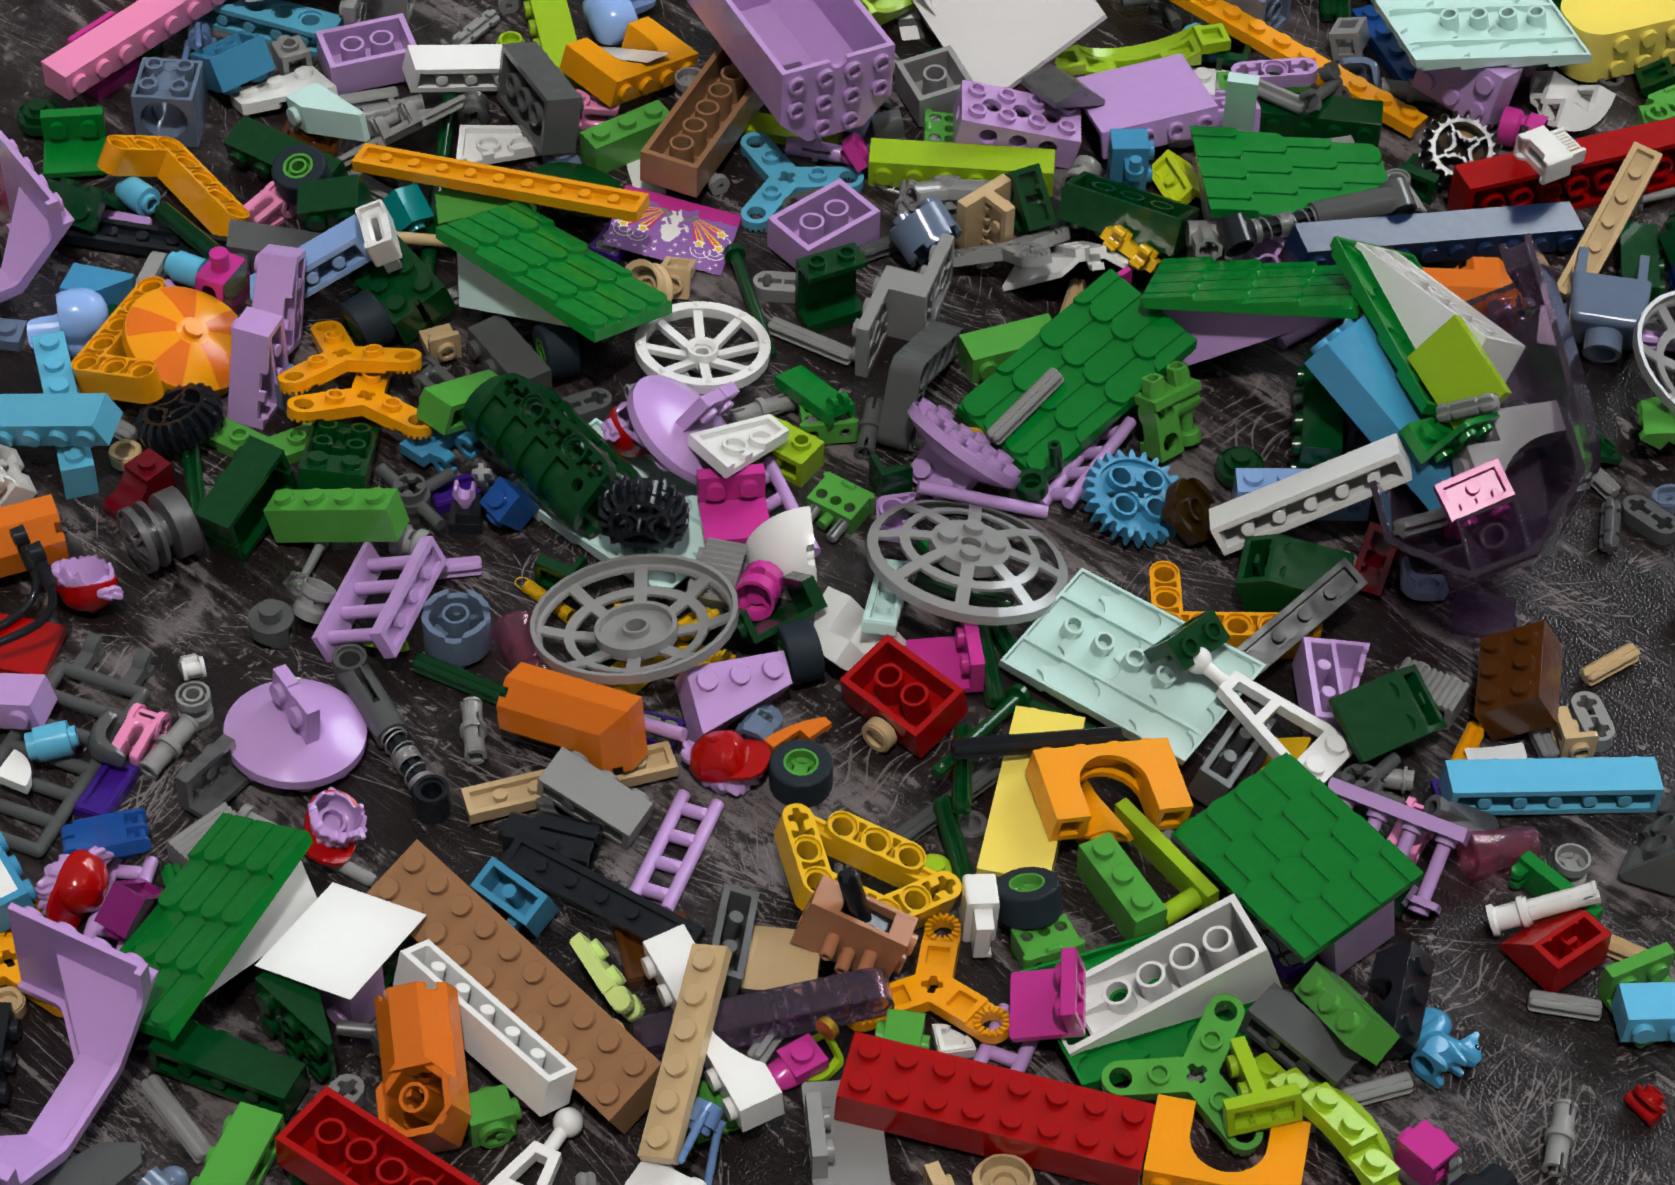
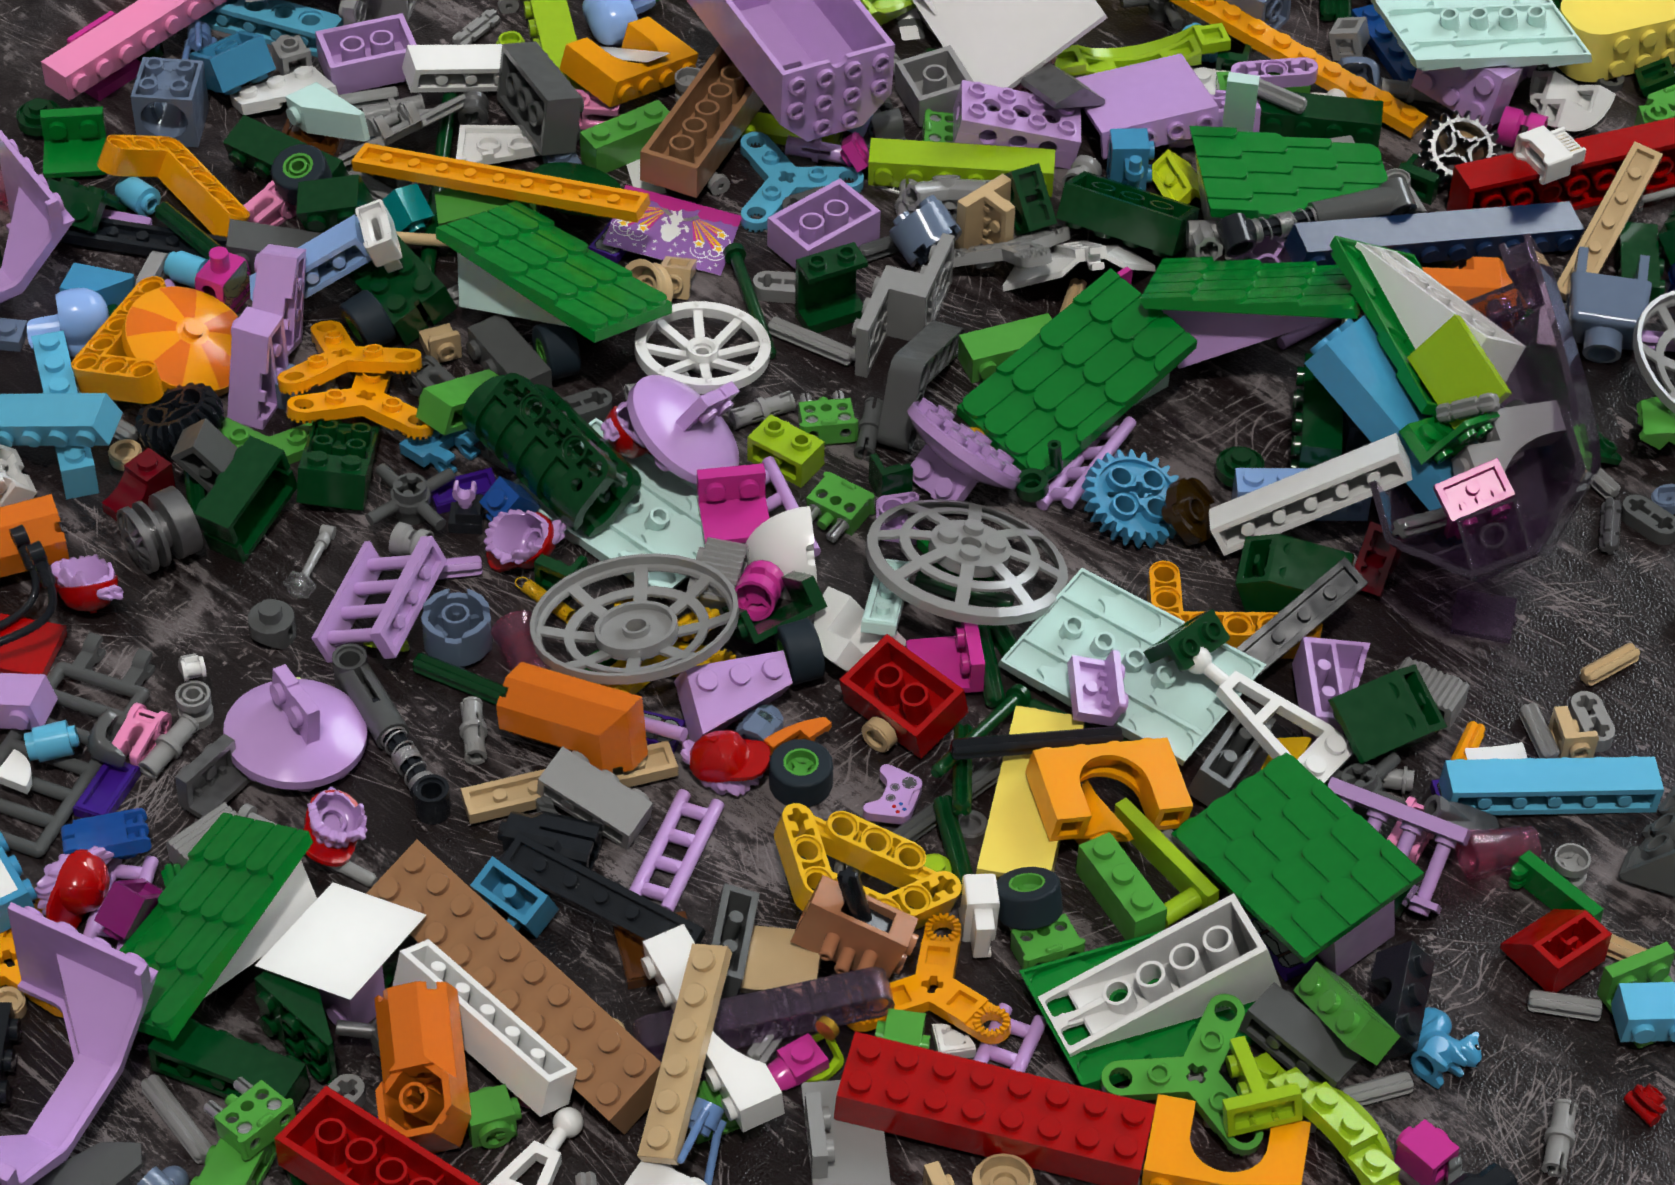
bright green brick [264,487,410,543] -> none
light grey wheel [292,577,336,624] -> none
light grey axle [471,463,497,494] -> none
yellowish green hinge [569,932,645,1023] -> none
black gear [597,473,690,554] -> none
white wing [687,414,789,479] -> none
green hinge [775,365,855,426] -> none
lavender bar [916,480,1049,519] -> none
light grey axle [986,367,1064,445] -> none
dark pink bracket [1009,947,1086,1042] -> none
yellow plate [1100,224,1162,273] -> none
bright green hips [1134,361,1202,463] -> none
dark grey bar [1299,60,1351,114] -> none
sand blue hair [1400,556,1449,601] -> none
reddish brown brick [1474,620,1563,741] -> none
white pin [1485,880,1602,937] -> none
none -> dark grey brick [171,418,238,492]
none -> bright green piece [203,1077,296,1161]
none -> lavender hair [483,509,567,572]
none -> lavender piece [863,764,922,825]
none -> lavender bracket [1067,650,1129,726]

